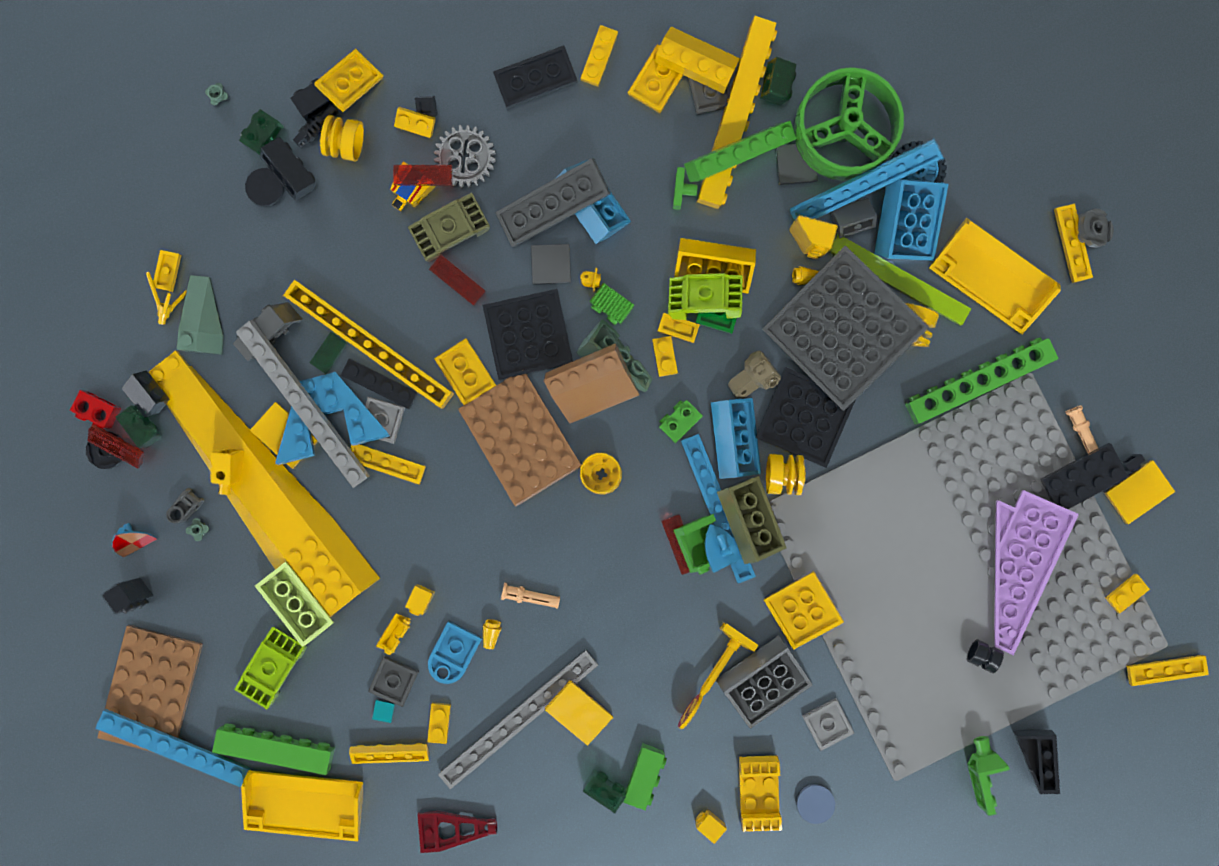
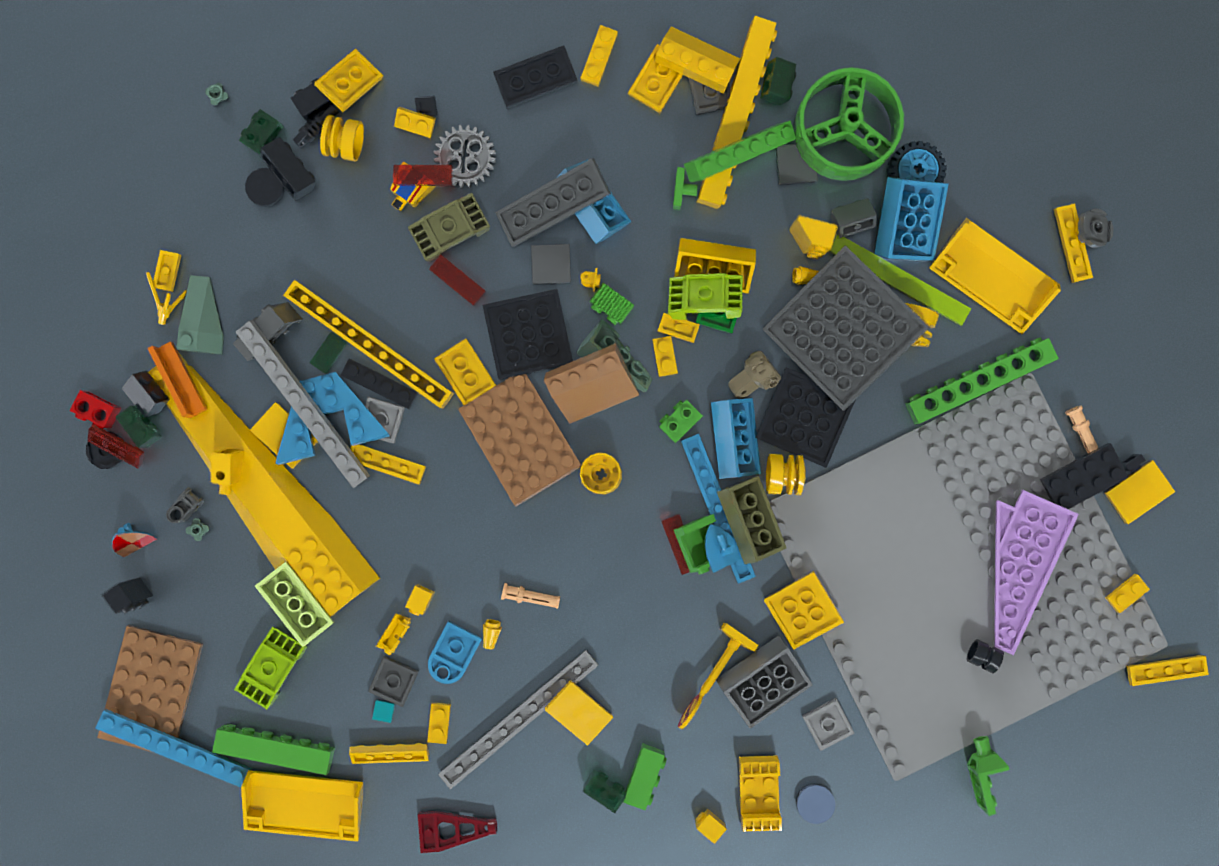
dark azure plate [790,139,943,220] -> none
black wedge [1013,730,1060,794] -> none
none -> orange fence [147,341,208,419]

